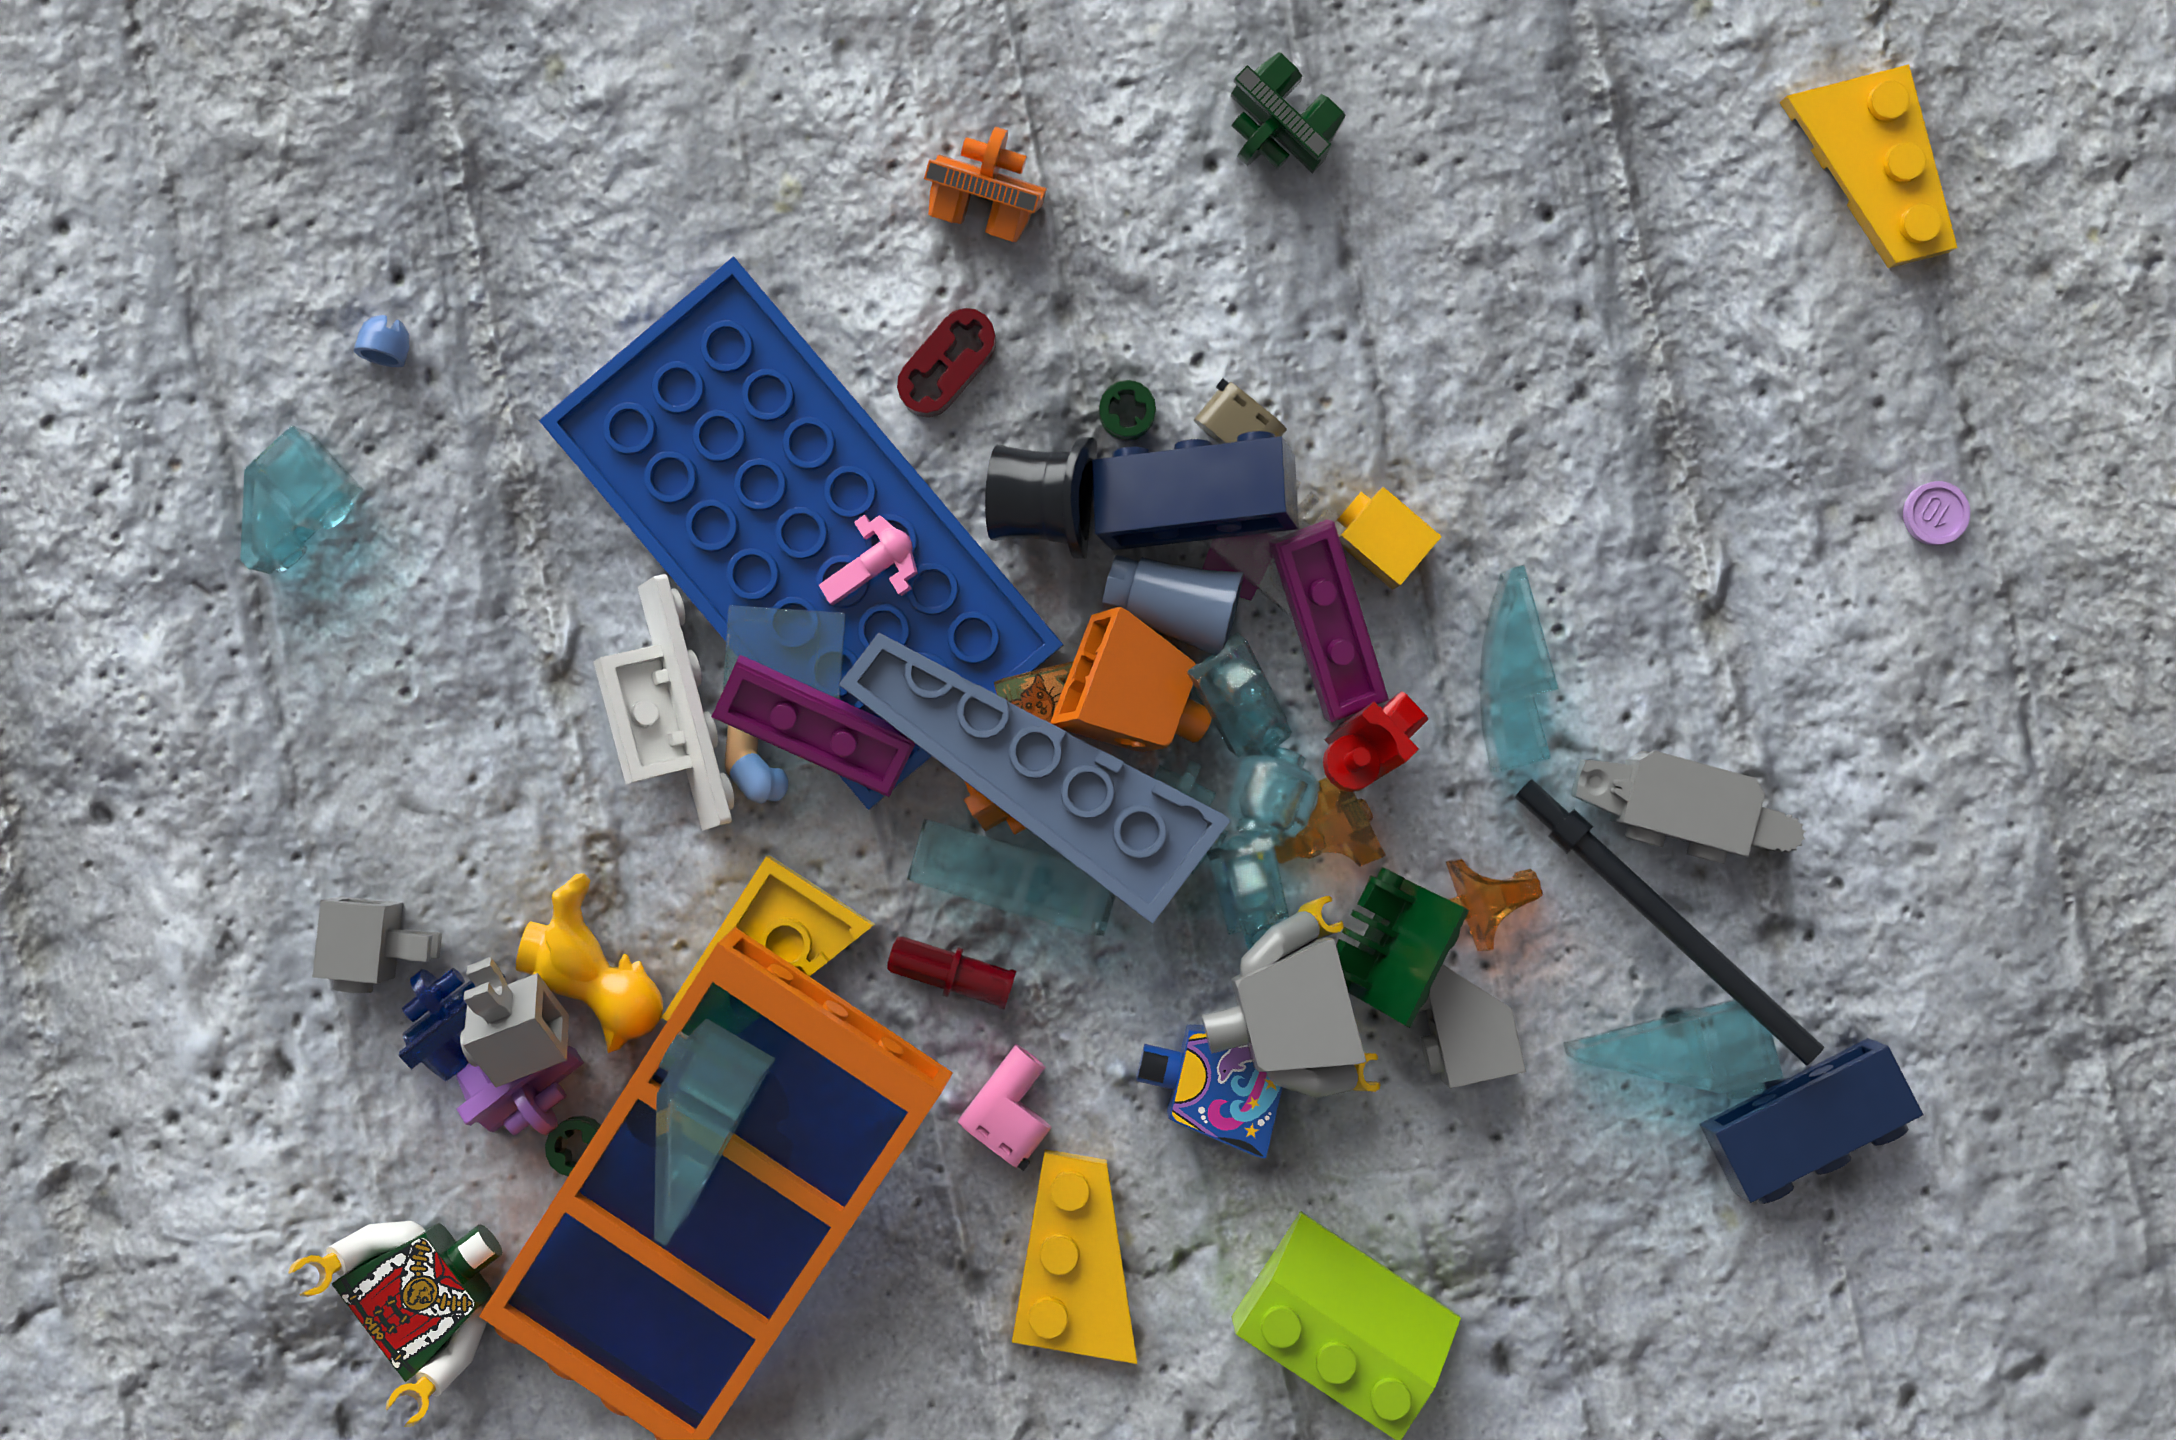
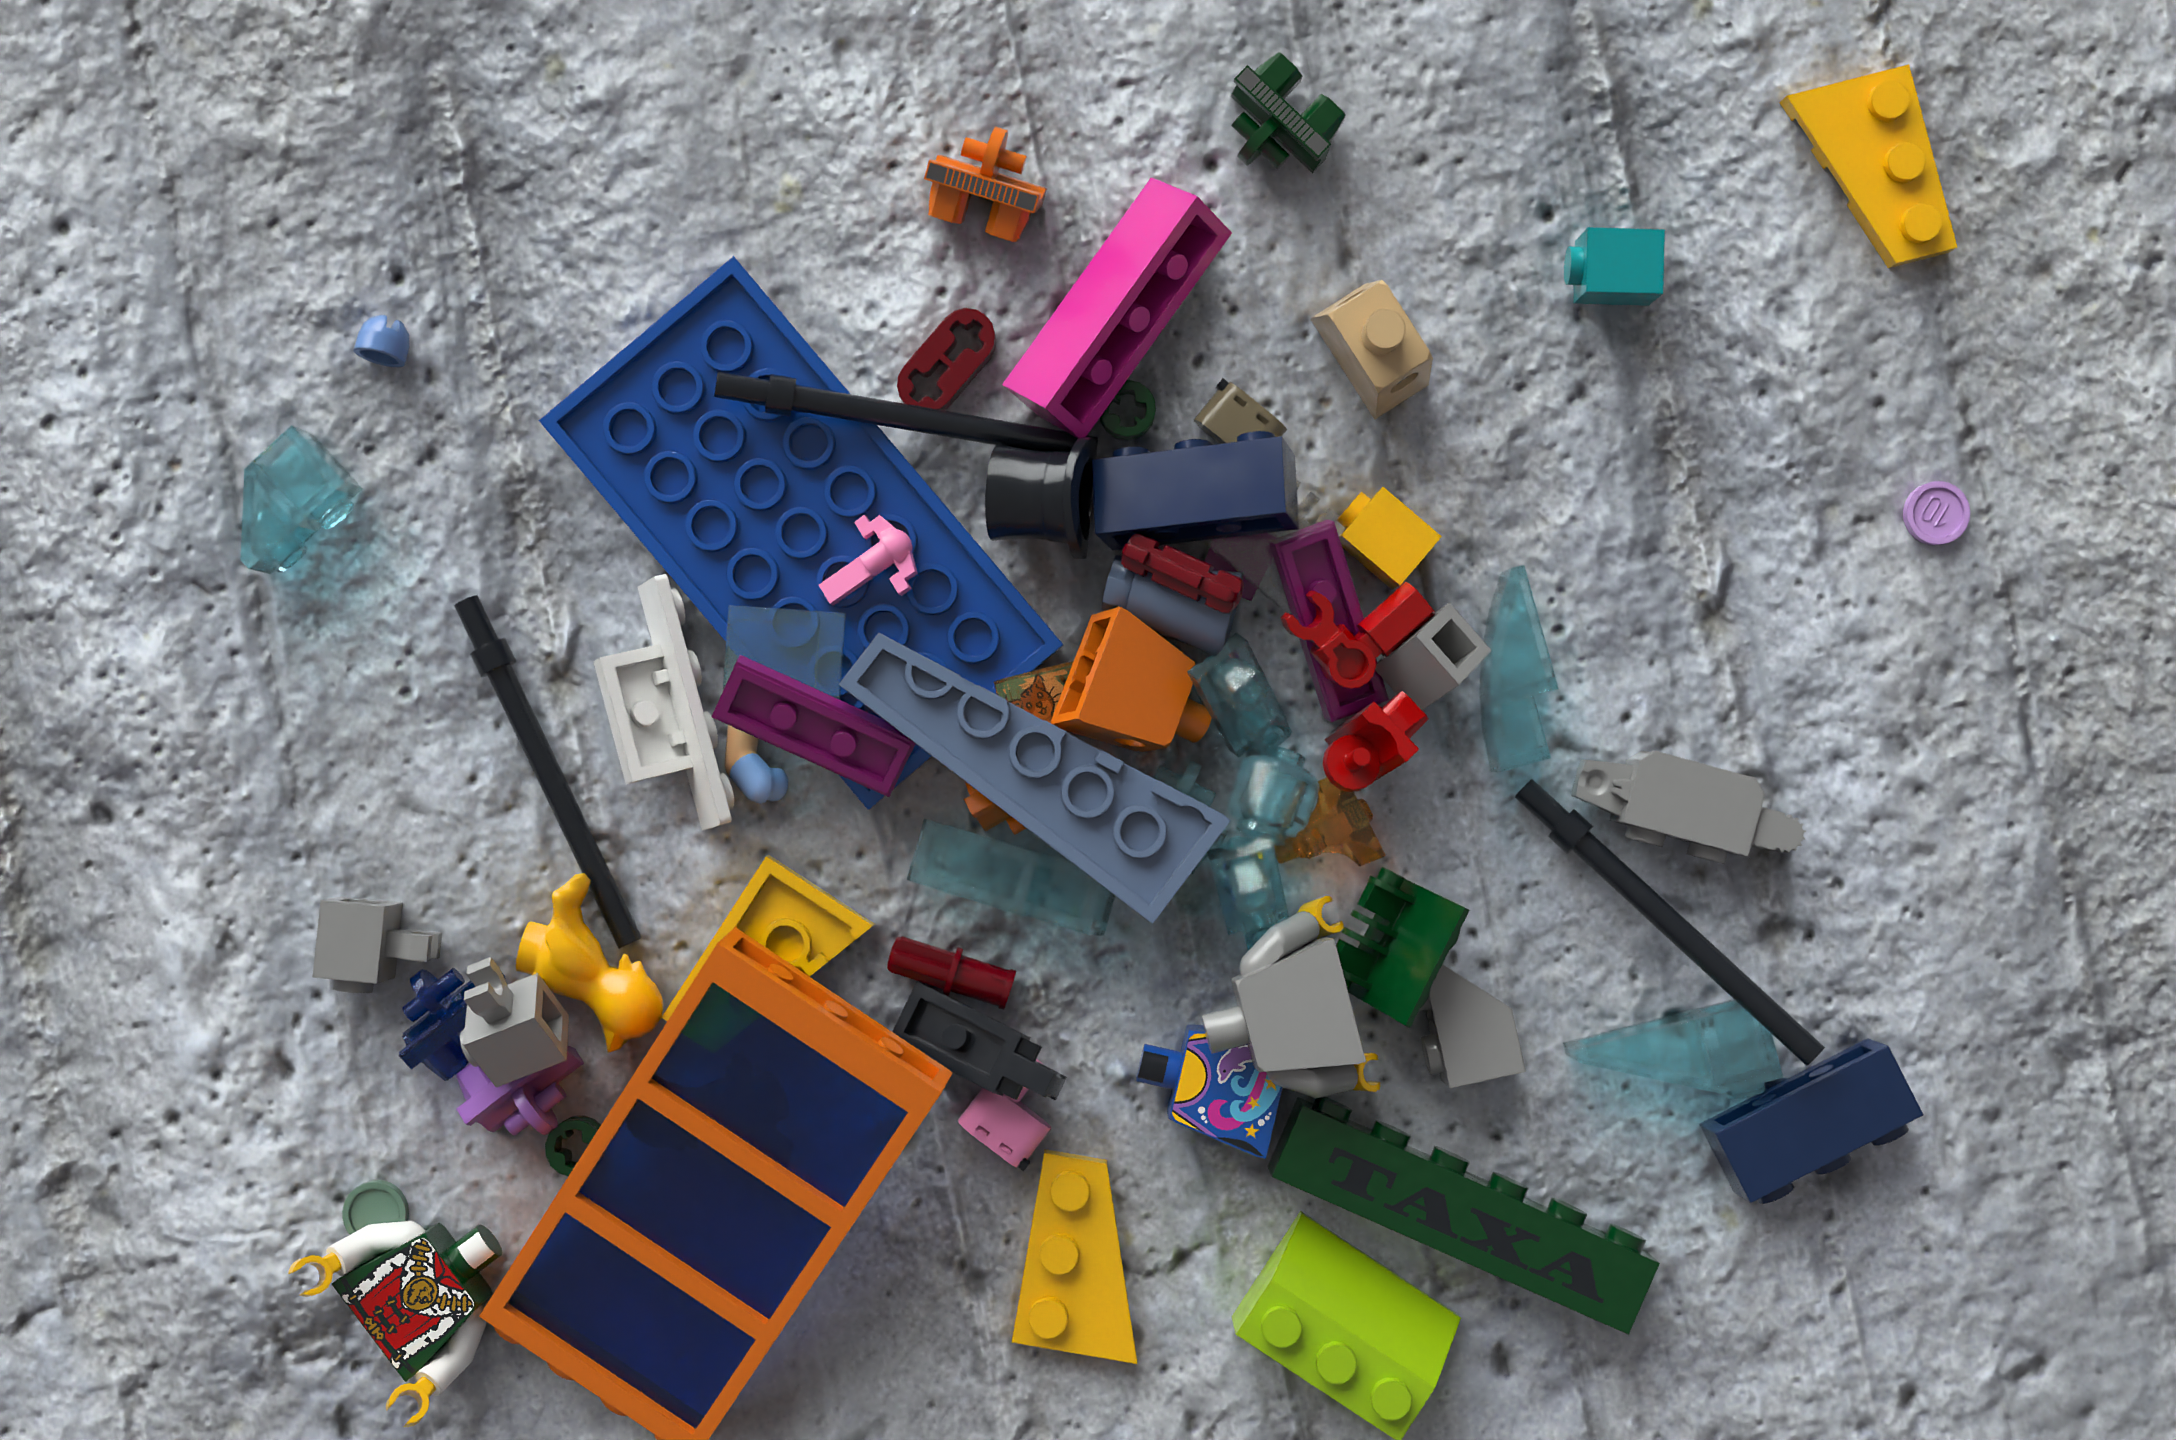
clear light blue slope [654,1018,776,1246] -> none
clear orange piece [1446,859,1543,951] -> none
none -> sand green piece [342,1180,409,1235]
none -> black bar [454,595,642,949]
none -> black bar [714,372,1098,452]
none -> black hinge [892,981,1067,1100]
none -> dark pink brick [1002,177,1232,439]
none -> dark red axle [1121,533,1244,614]
none -> dark green brick [1267,1096,1660,1335]
none -> red bar [1280,582,1435,689]
none -> tan torso [1310,280,1433,420]
none -> light grey brick [1375,602,1492,710]
none -> teal brick [1564,227,1665,306]

